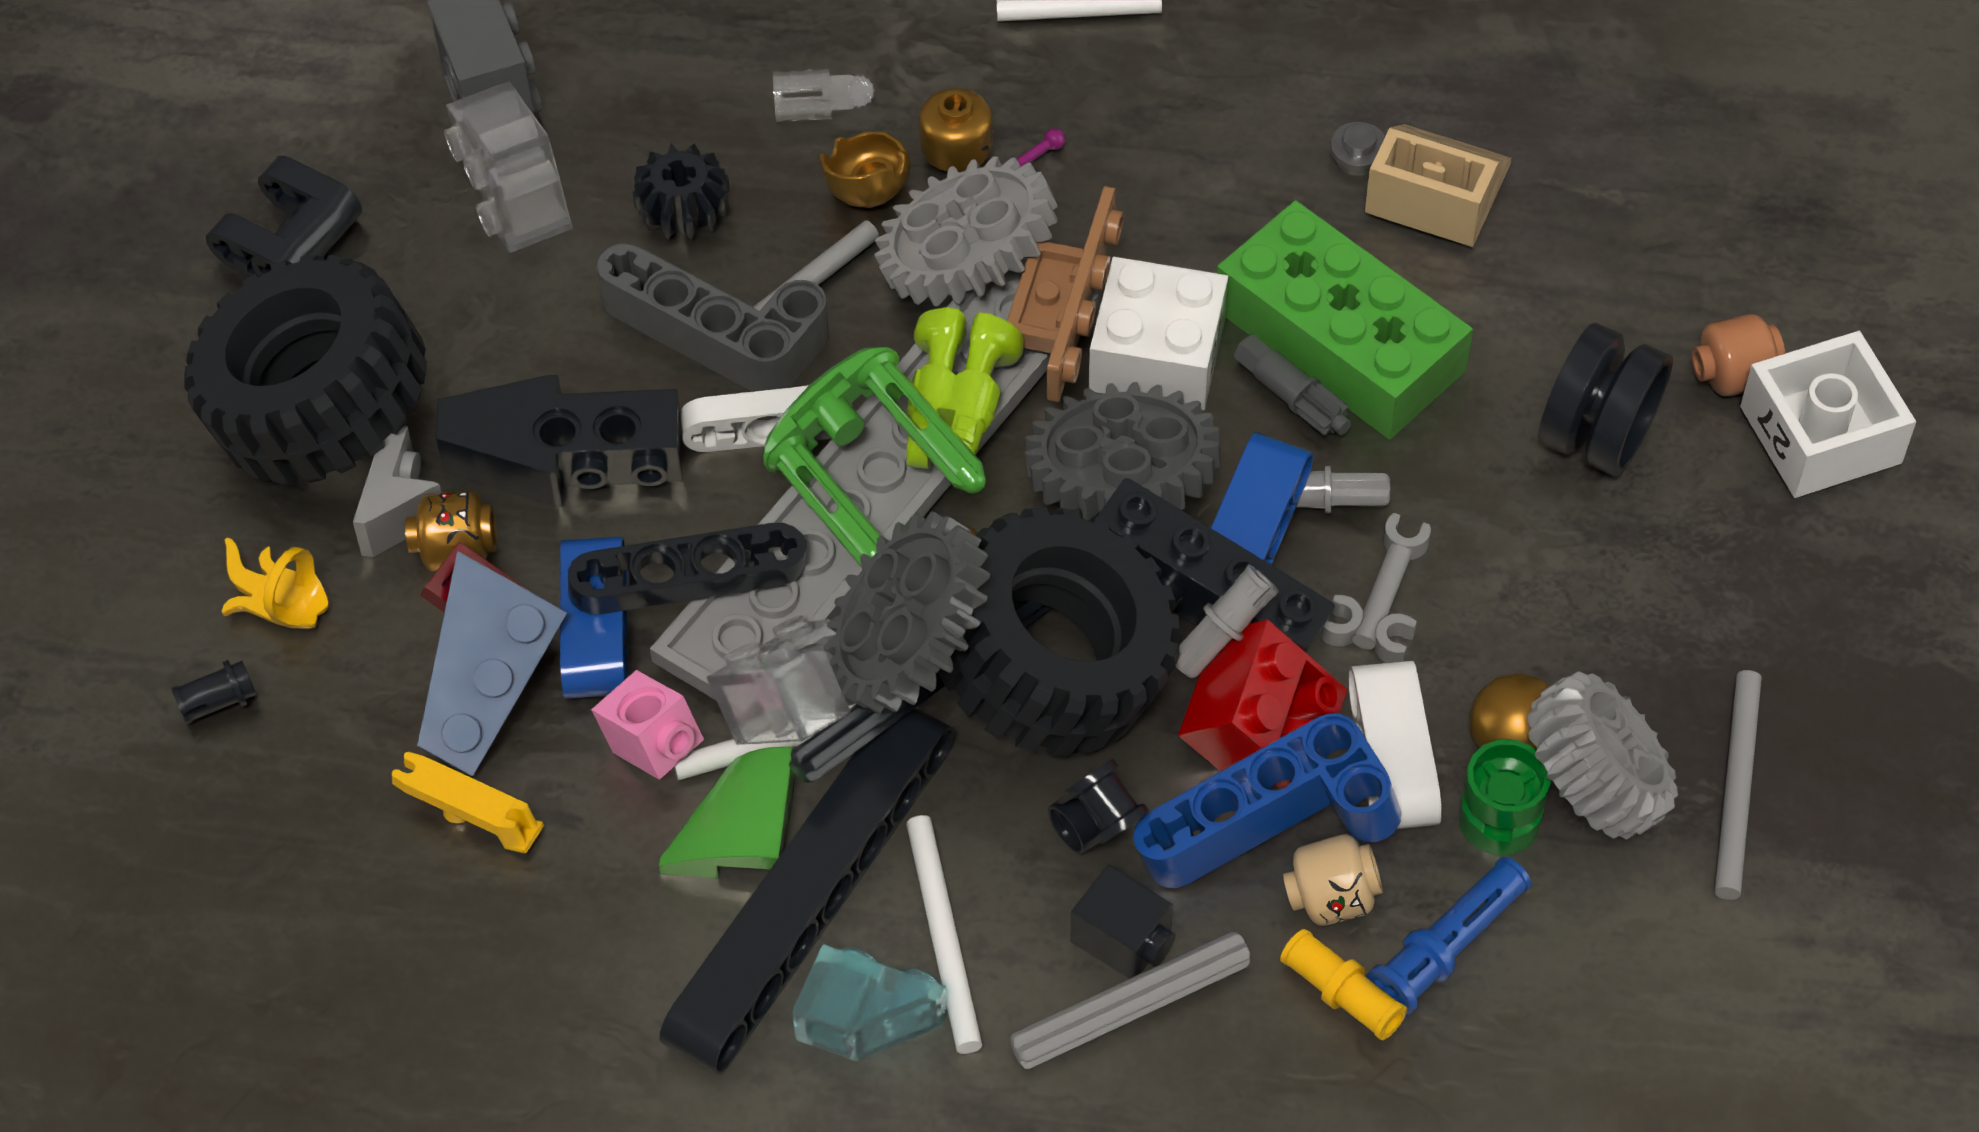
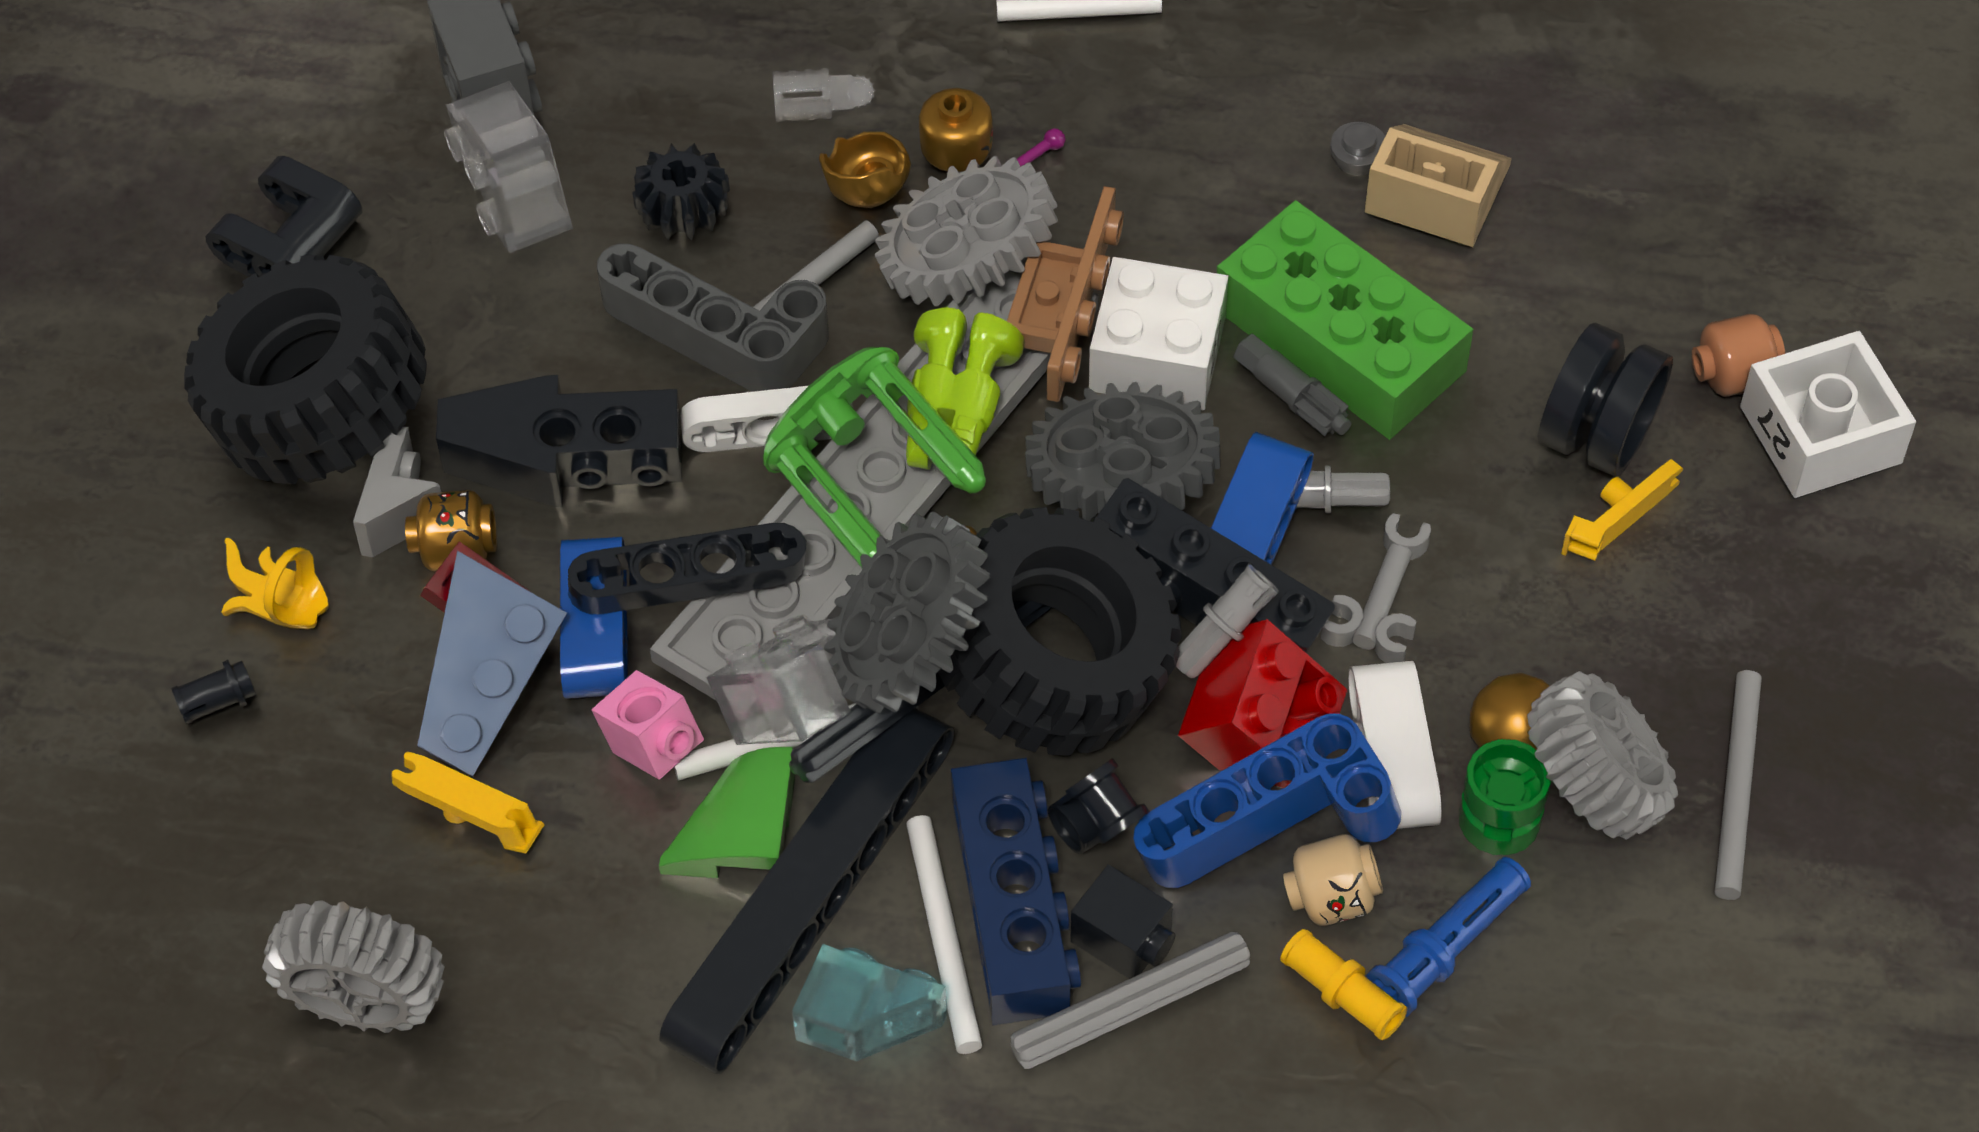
none -> light grey gear [262,900,445,1033]
none -> dark blue brick [951,758,1081,1026]
none -> yellow piece [1561,459,1683,561]

